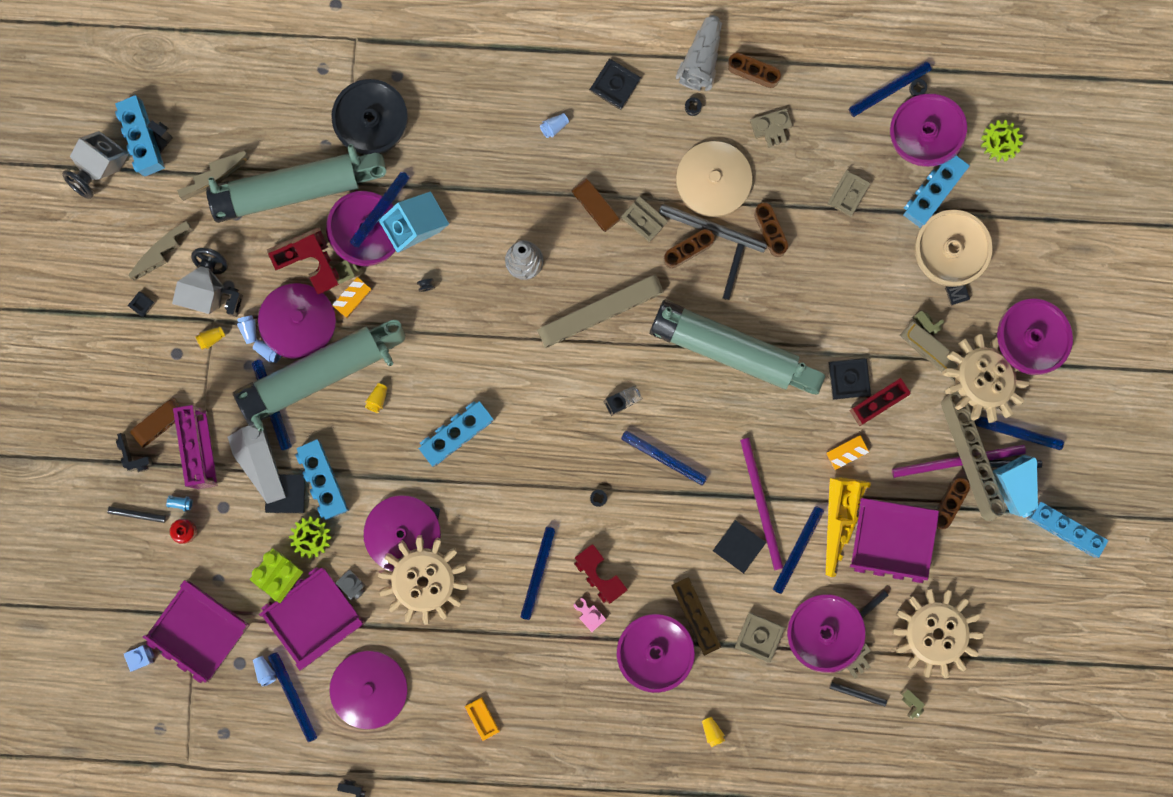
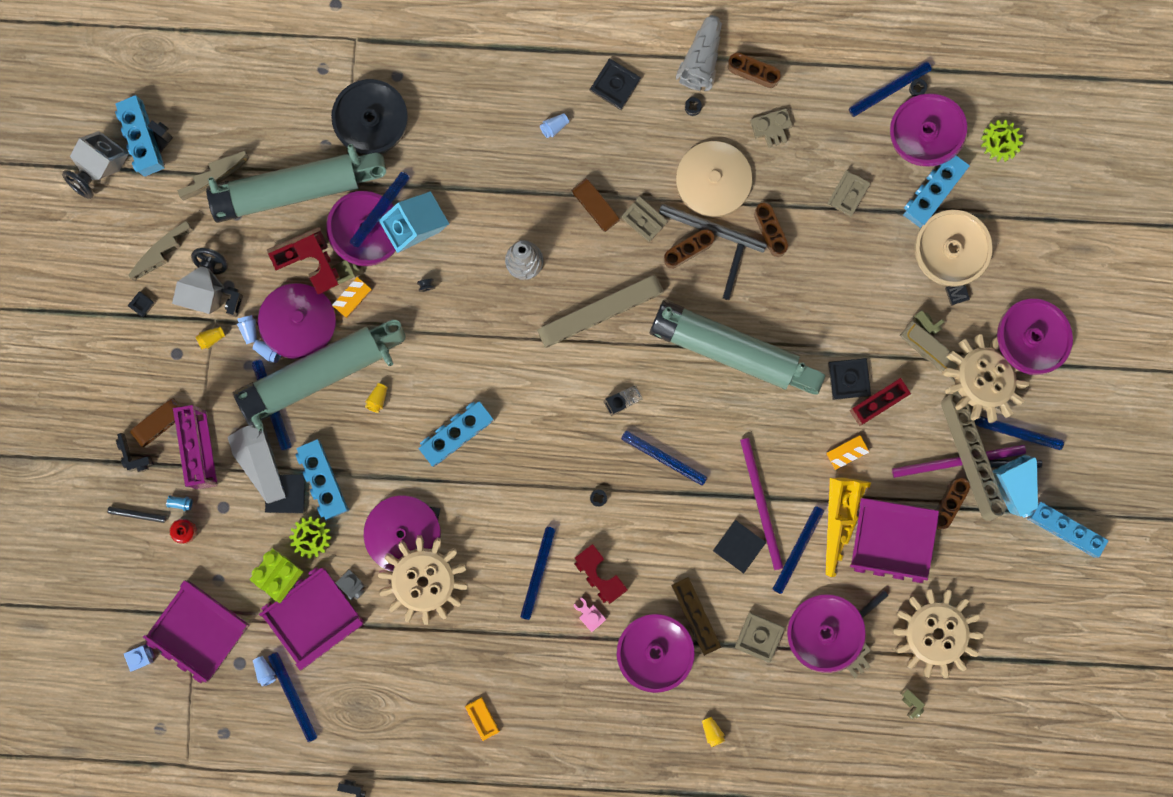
magenta dish [330,651,408,729] -> none
black piece [829,681,887,707] -> none

